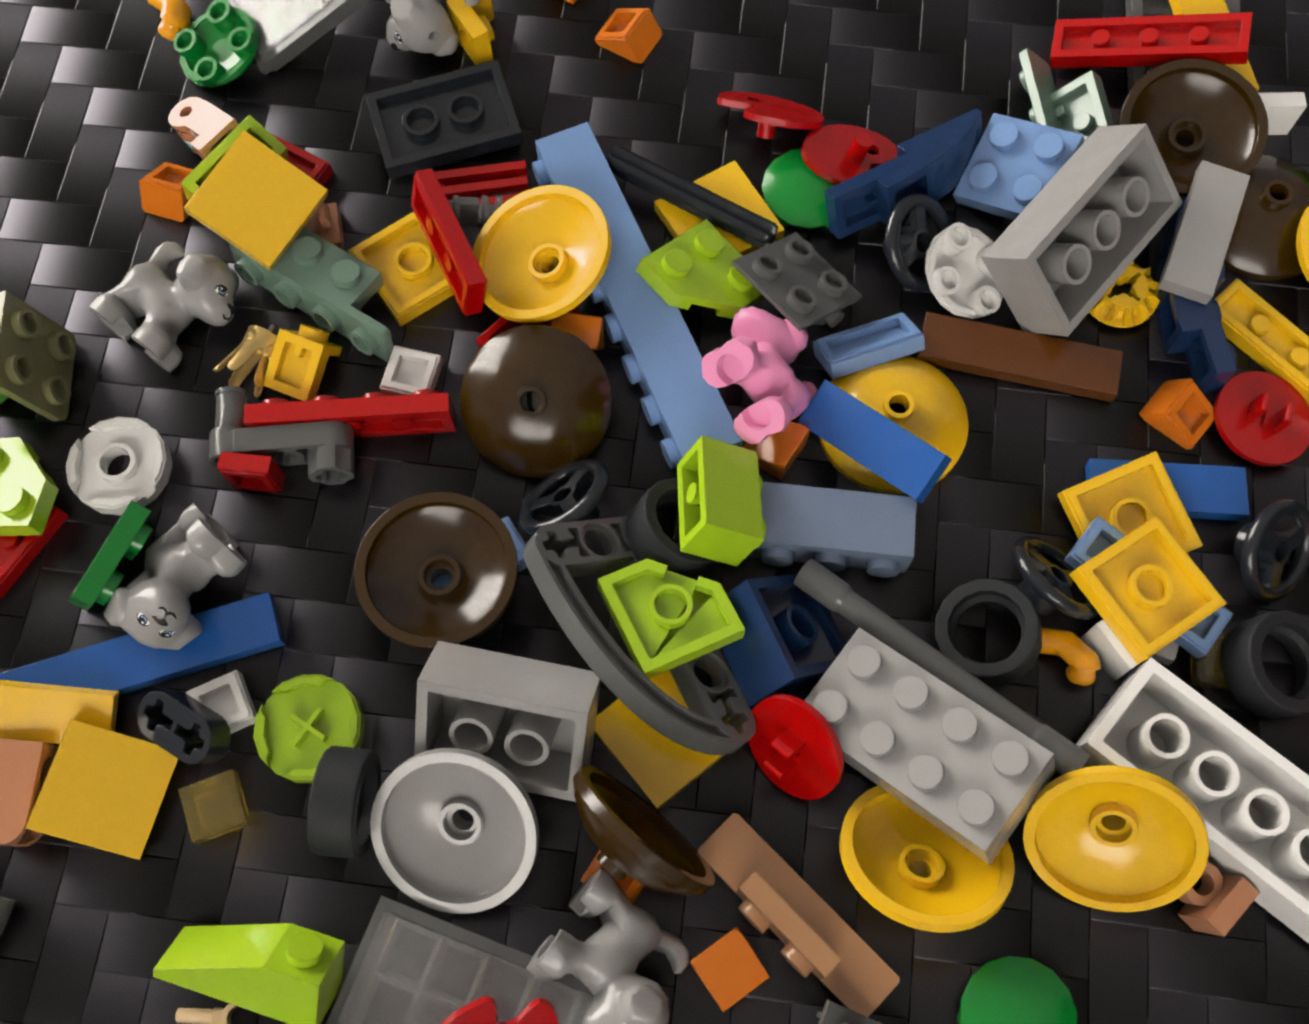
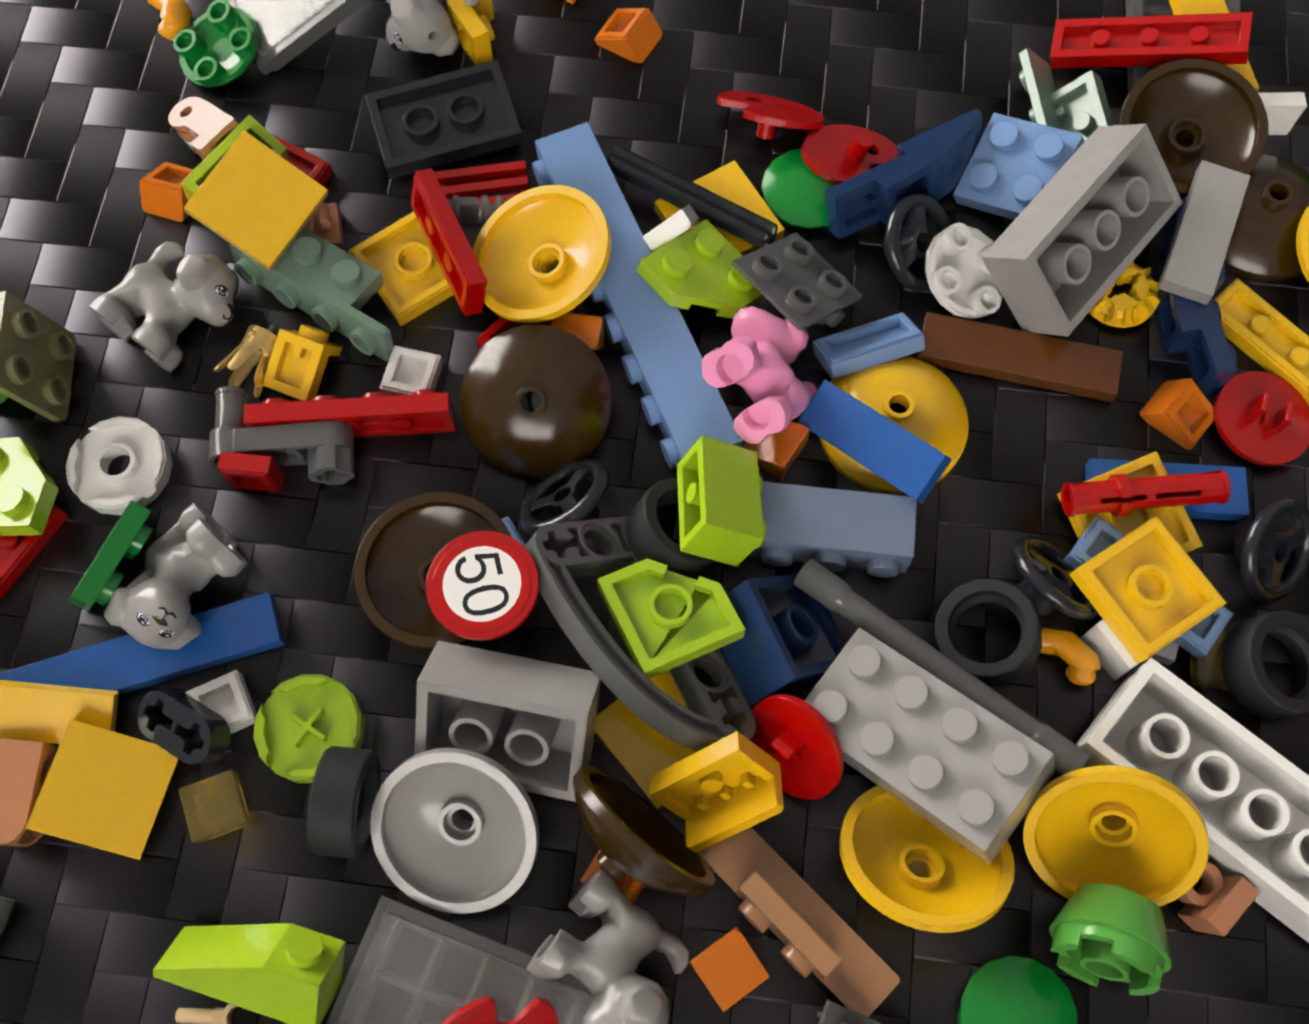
none -> piece [426,531,539,641]
none -> white tile [642,204,699,251]
none -> yellow bracket [649,731,784,853]
none -> bright green cone [1049,883,1172,996]
none -> red pin [1061,470,1231,517]

